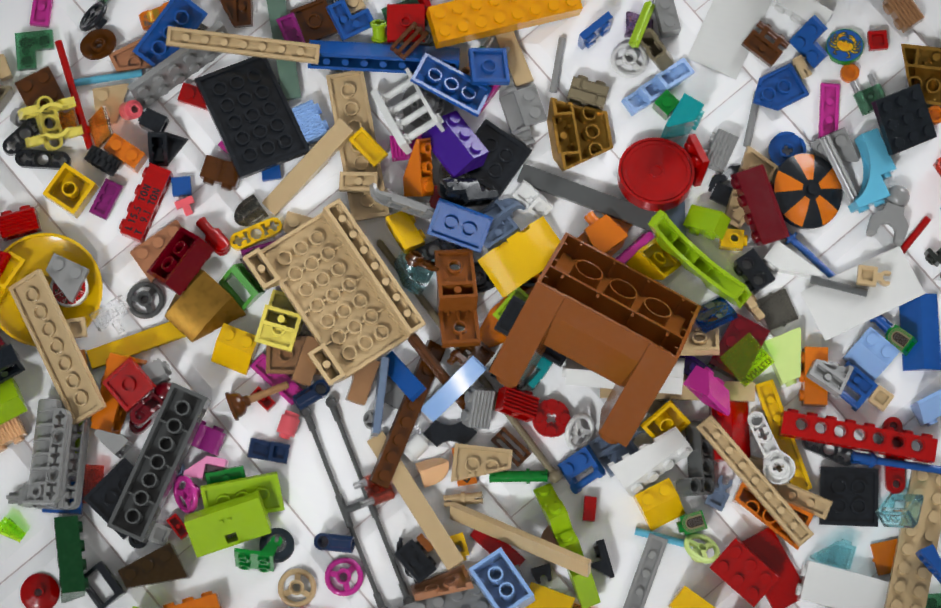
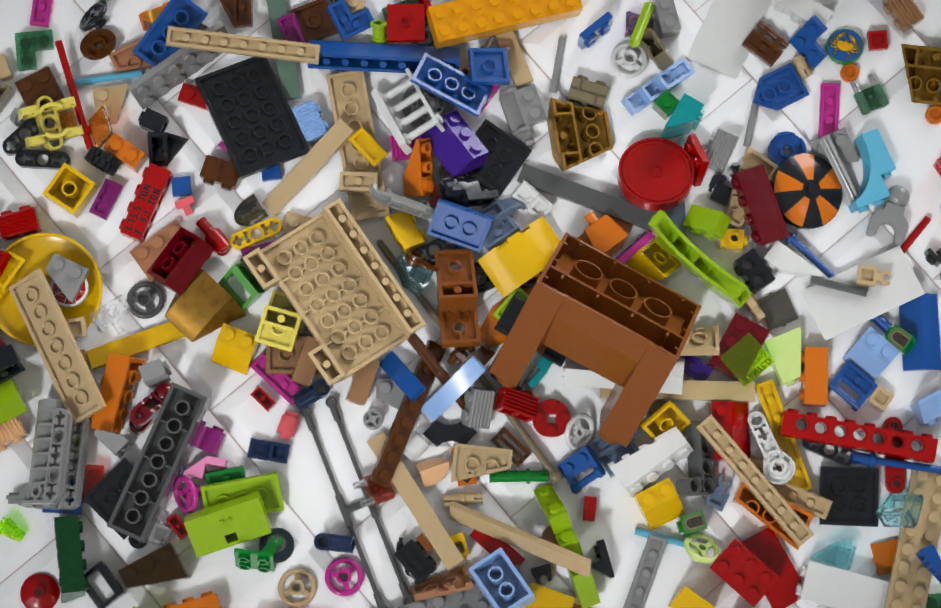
red plate [102,357,156,412] -> none
coral brick [119,100,143,120] -> none
piece [225,381,289,422] -> none
sand blue tile [370,357,389,437] -> none
reddish brown tile [390,21,429,61] -> none
dark pink slope [683,365,730,416] -> none
clear blue tile [694,297,738,334] -> none
light grey wing [806,359,854,398] -> none
black plate [871,83,937,156] -> none

